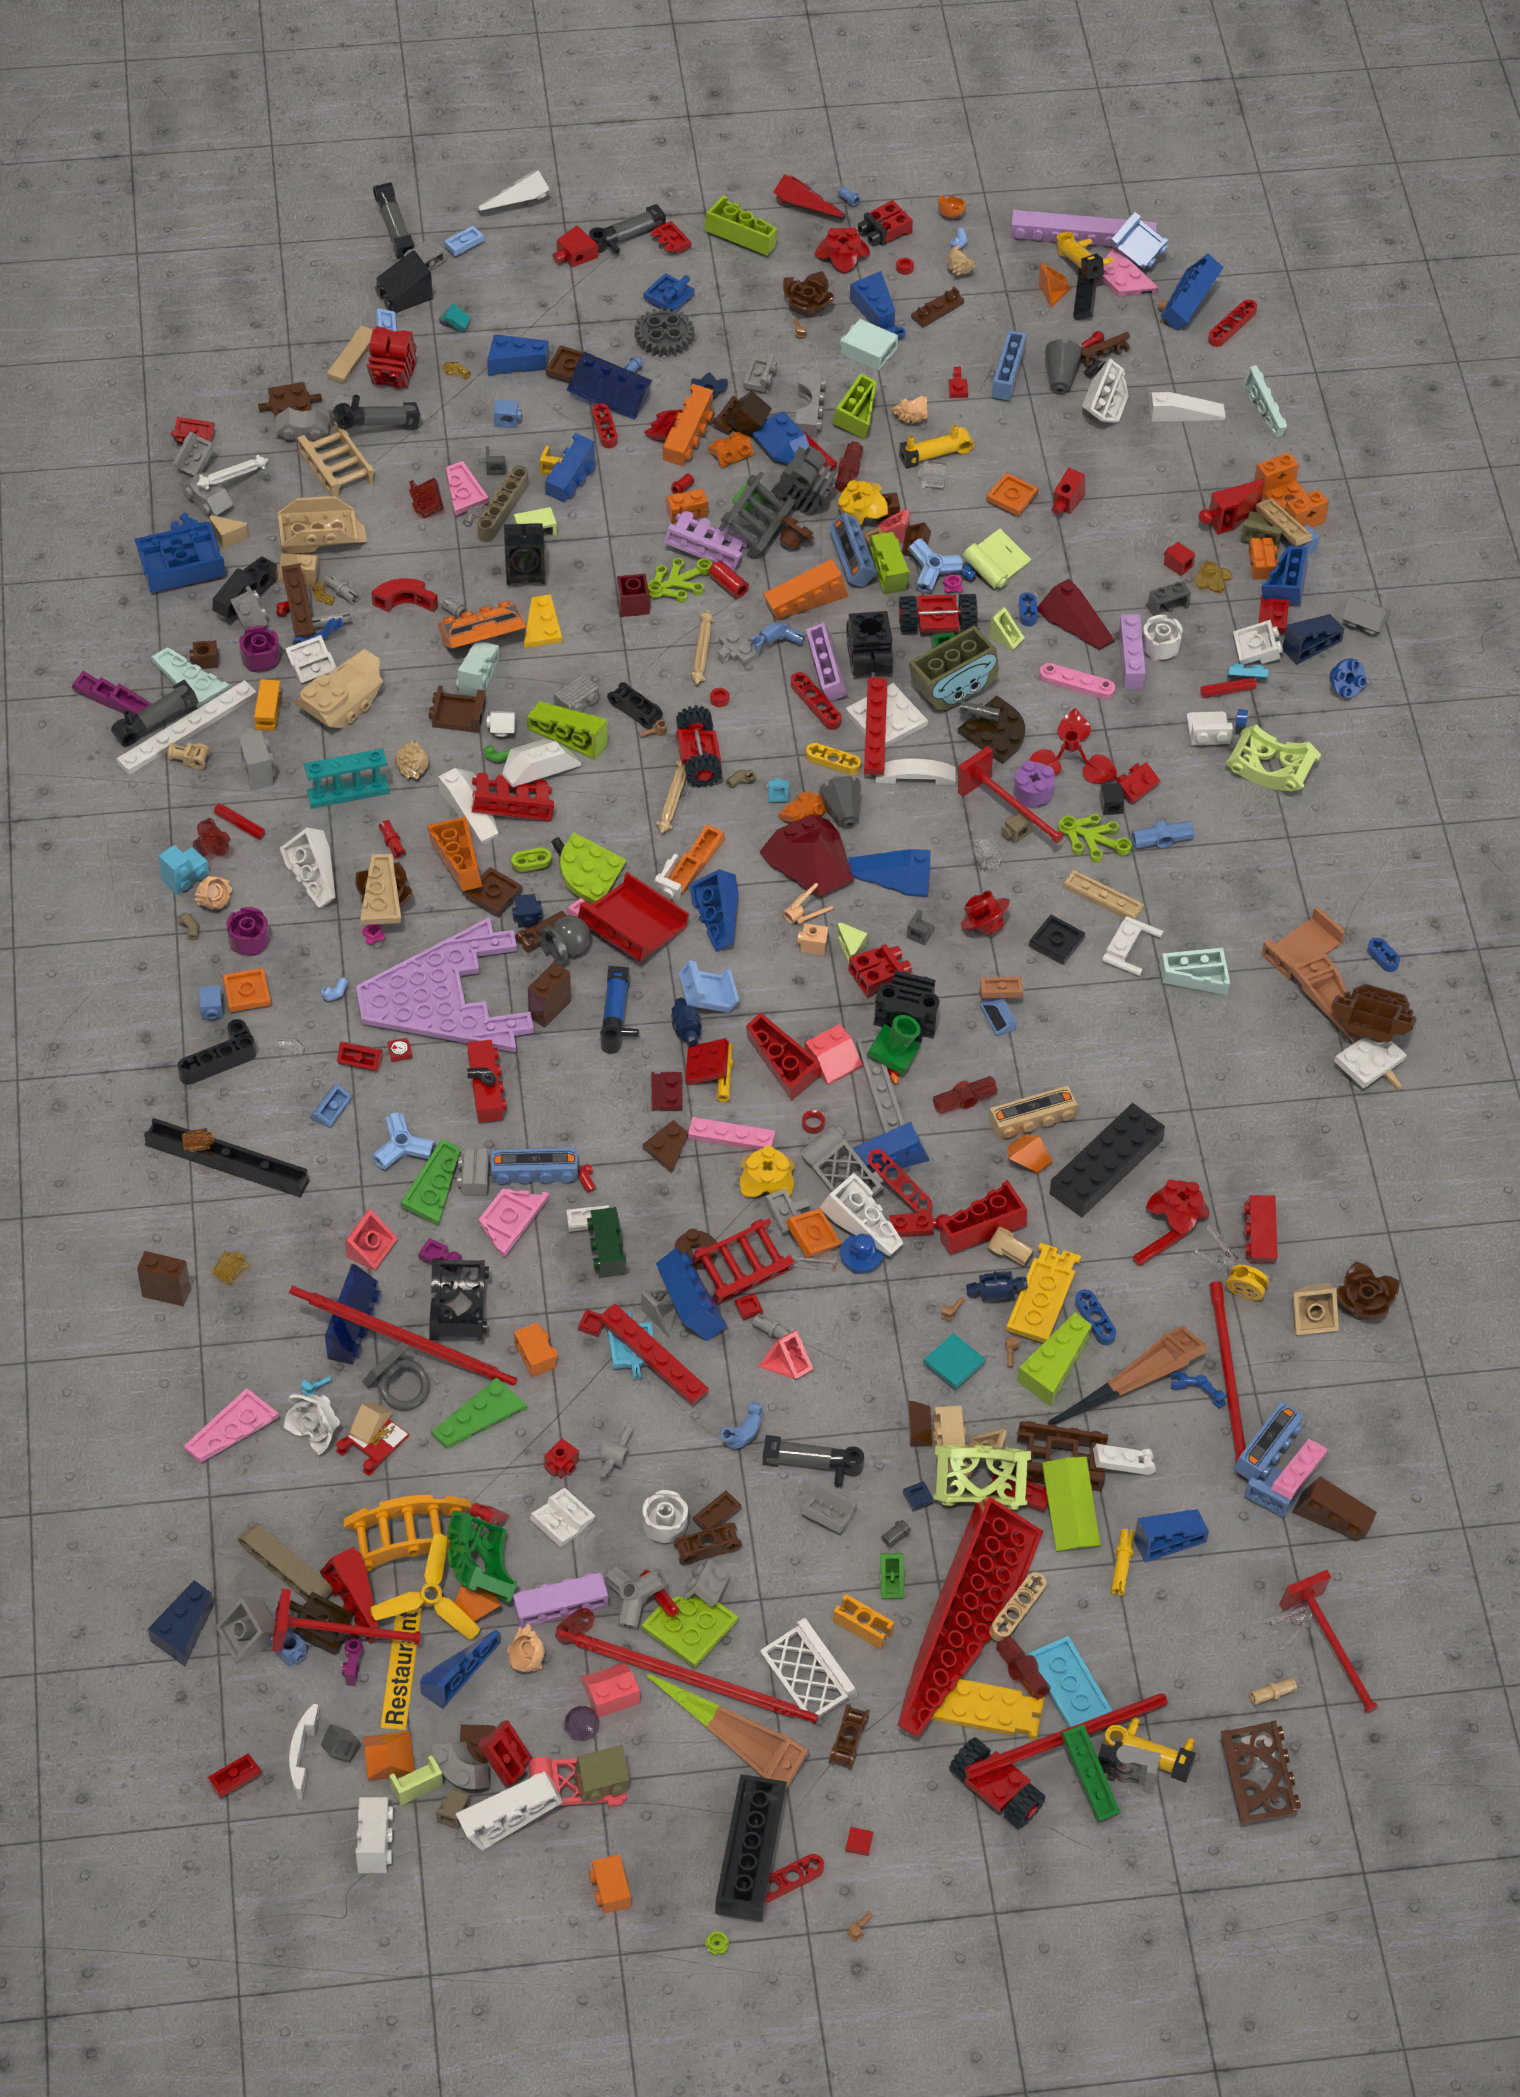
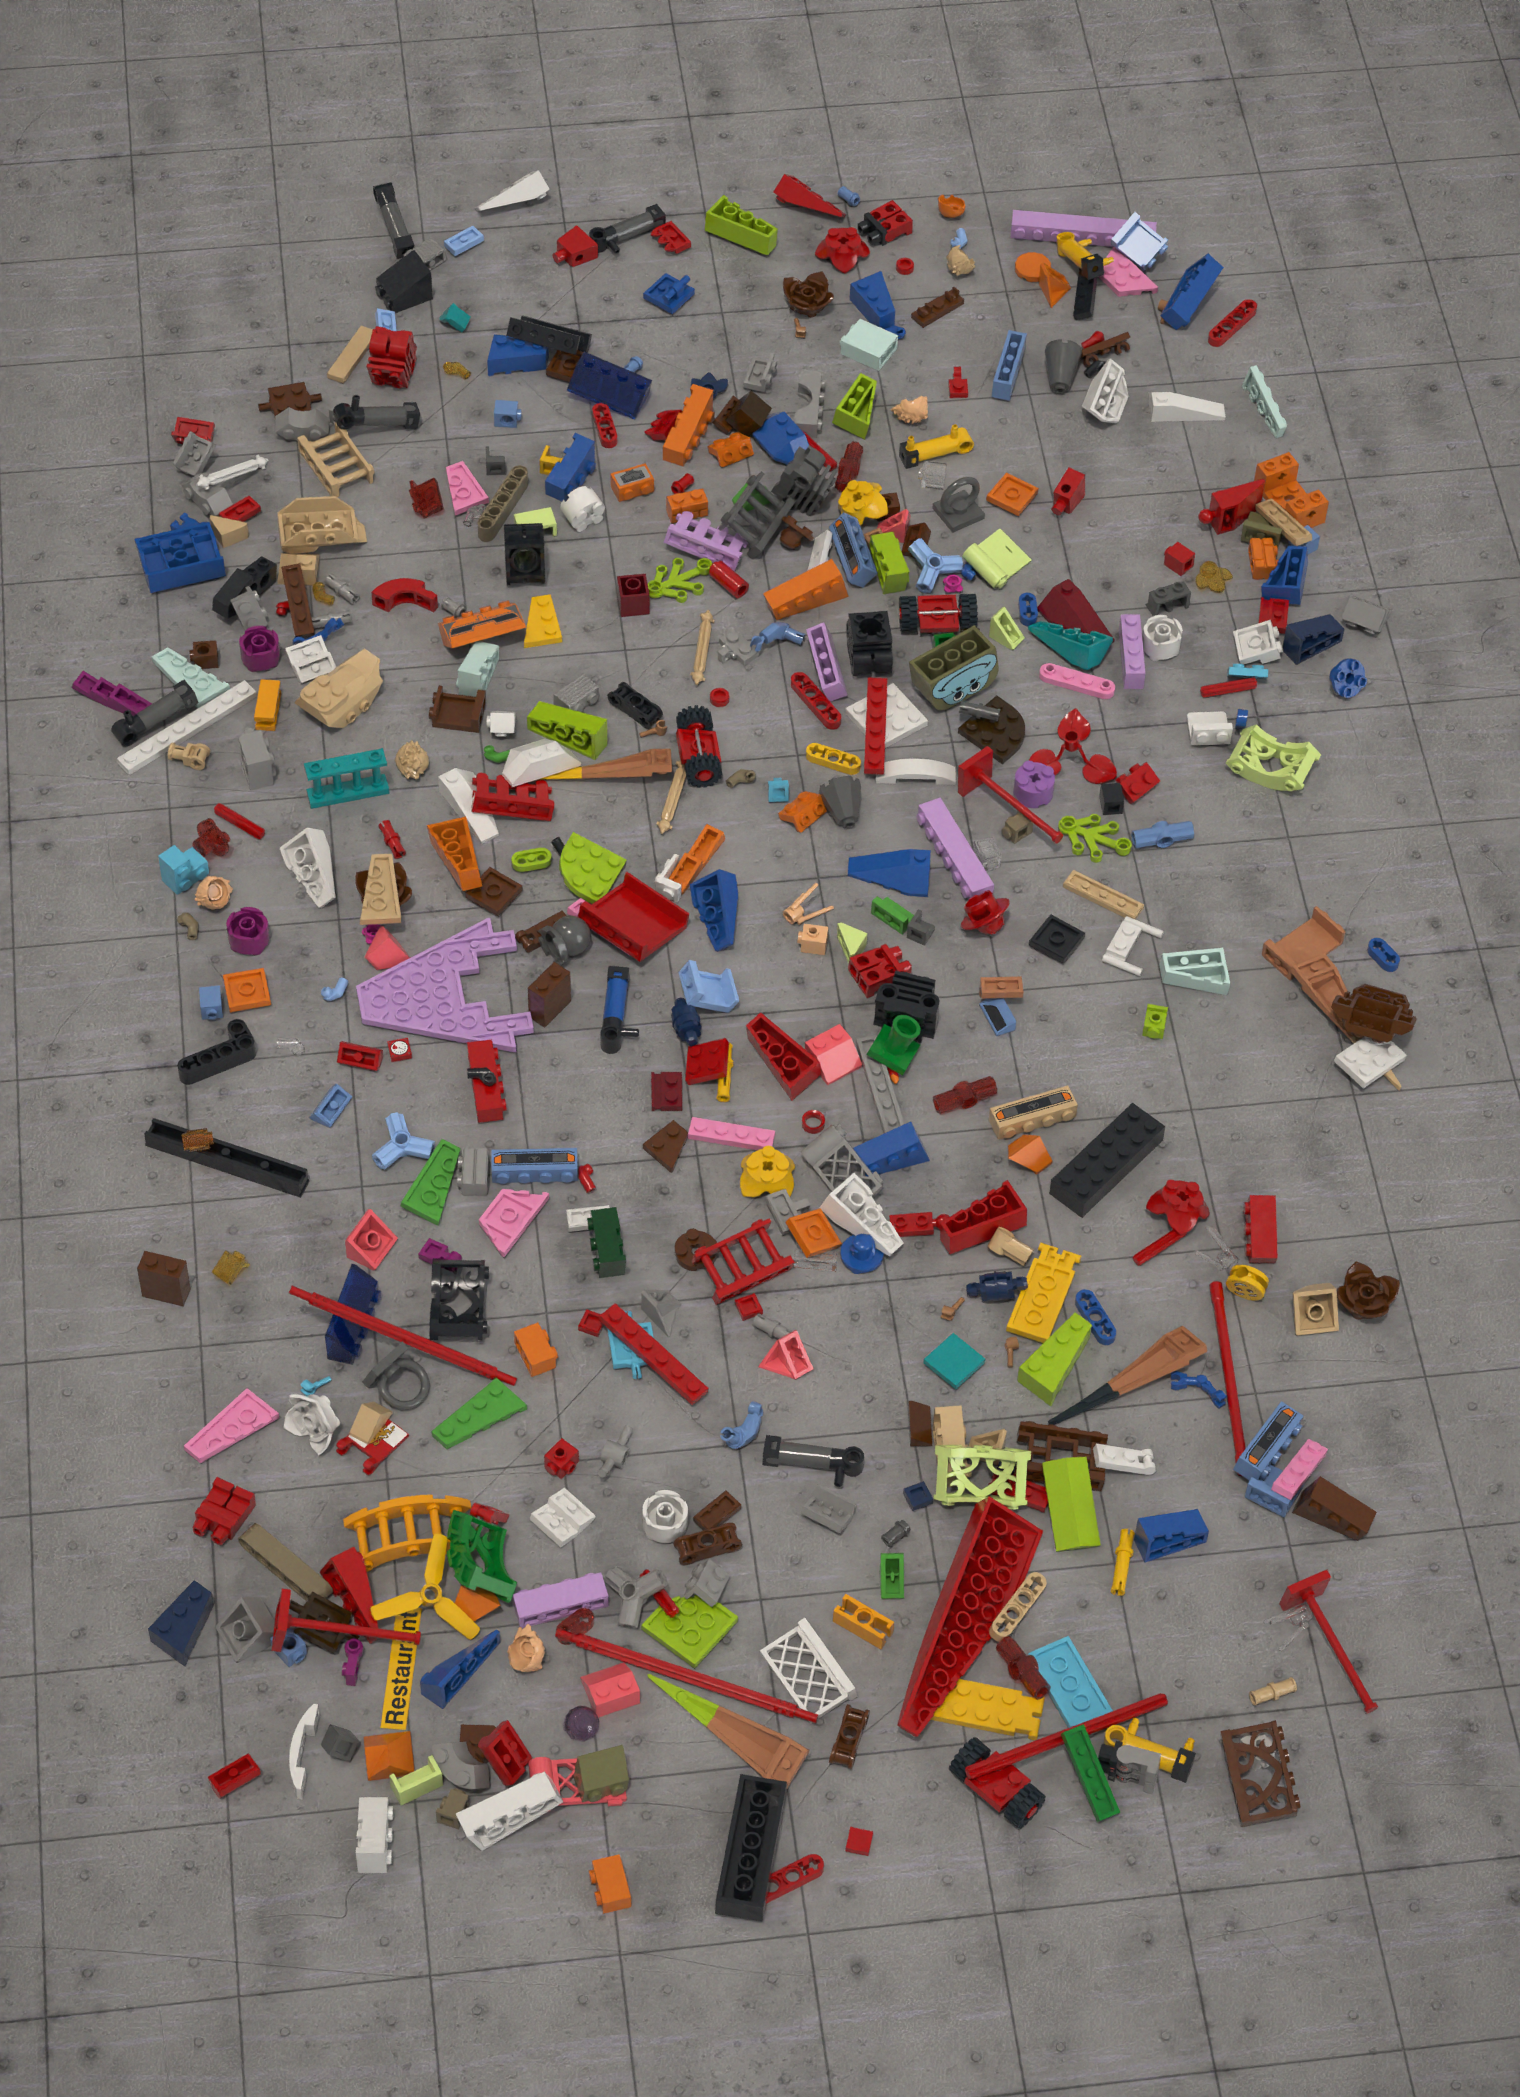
dark blue brick [512,894,543,928] -> none
dark grey gear [635,307,694,356] -> none
blue wedge [656,1248,727,1341] -> none
lime plate [705,1931,729,1955] -> none
dark red wedge [760,814,854,897] -> none
medium nougat hand [848,1911,873,1942] -> none
red beam [867,1149,932,1213] -> none
none -> red hips [193,1477,256,1545]
none -> red plate [219,496,261,522]
none -> coral slope [365,926,410,970]
none -> black fence [506,315,592,355]
none -> nougat plate [537,749,672,780]
none -> white brick [560,486,605,532]
none -> orange brick [610,463,654,502]
none -> white tile [807,530,832,571]
none -> bright green panel [871,896,914,935]
none -> lavender brick [916,798,994,900]
none -> dark grey tile [932,477,985,533]
none -> orange tile [1015,252,1051,282]
none -> teal wedge [1028,621,1113,670]
none -> lime brick [1142,1004,1168,1039]

